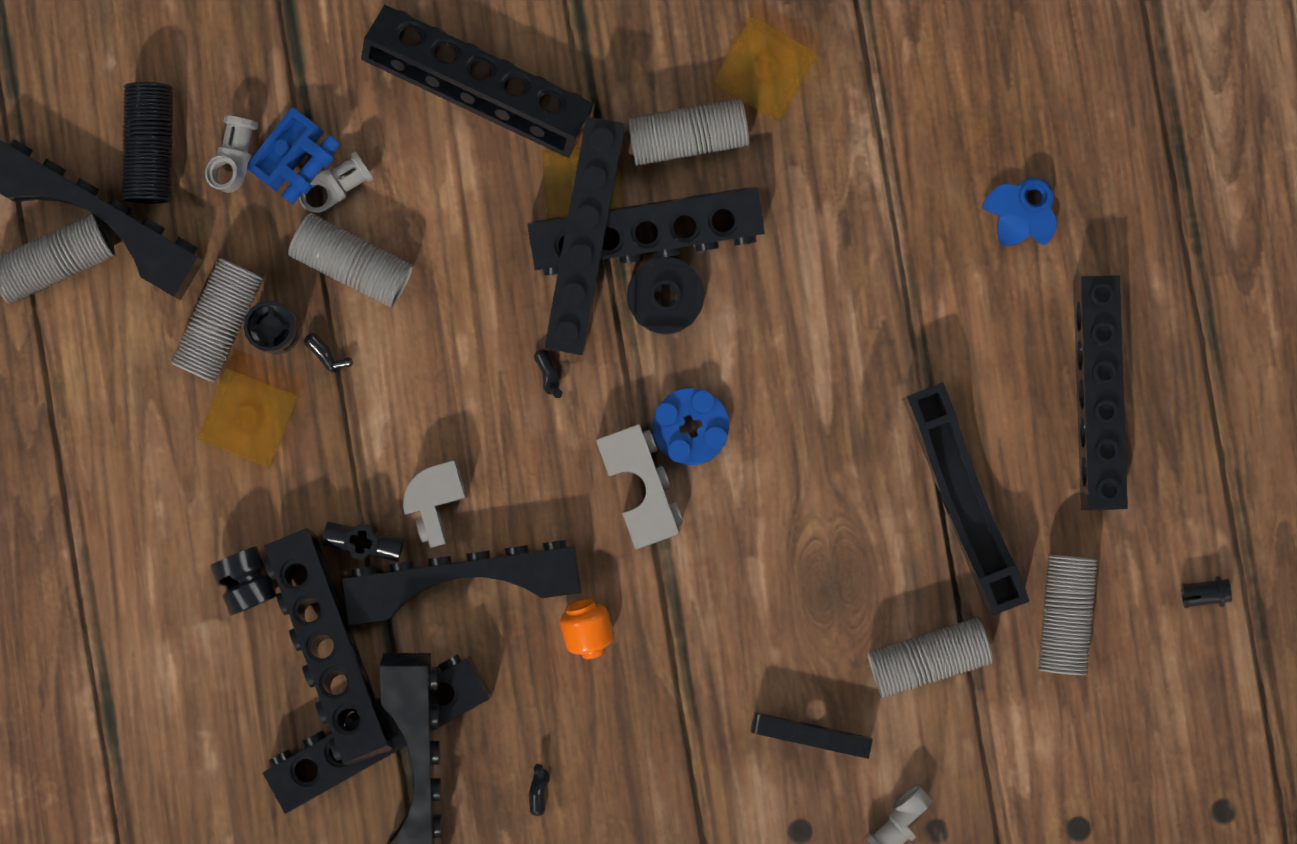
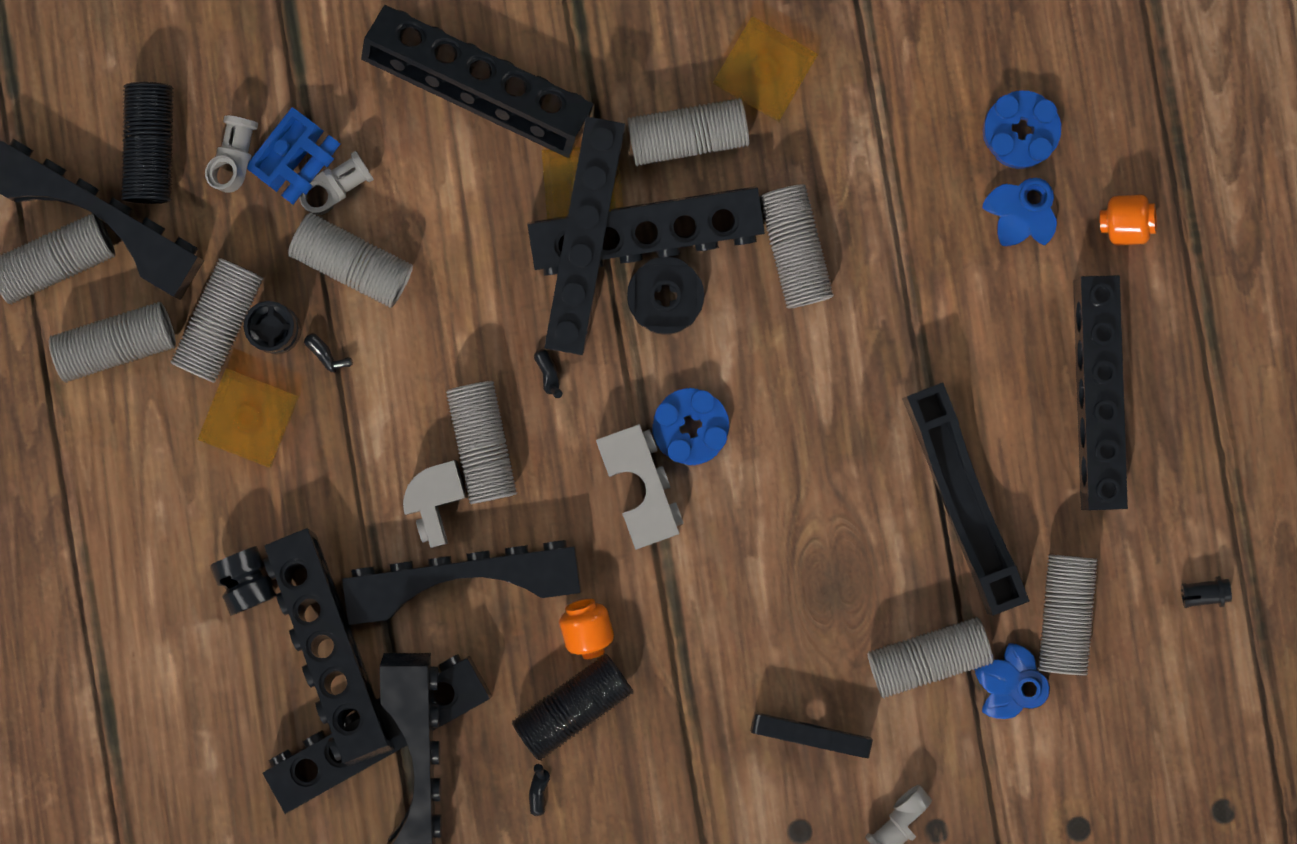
black axle [322,521,404,562] -> none
none -> light grey piece [48,302,176,383]
none -> light grey piece [446,381,518,504]
none -> black piece [512,654,634,761]
none -> light grey piece [759,184,834,309]
none -> blue plate [975,643,1050,719]
none -> blue plate [983,90,1061,169]
none -> orange head [1100,194,1157,246]

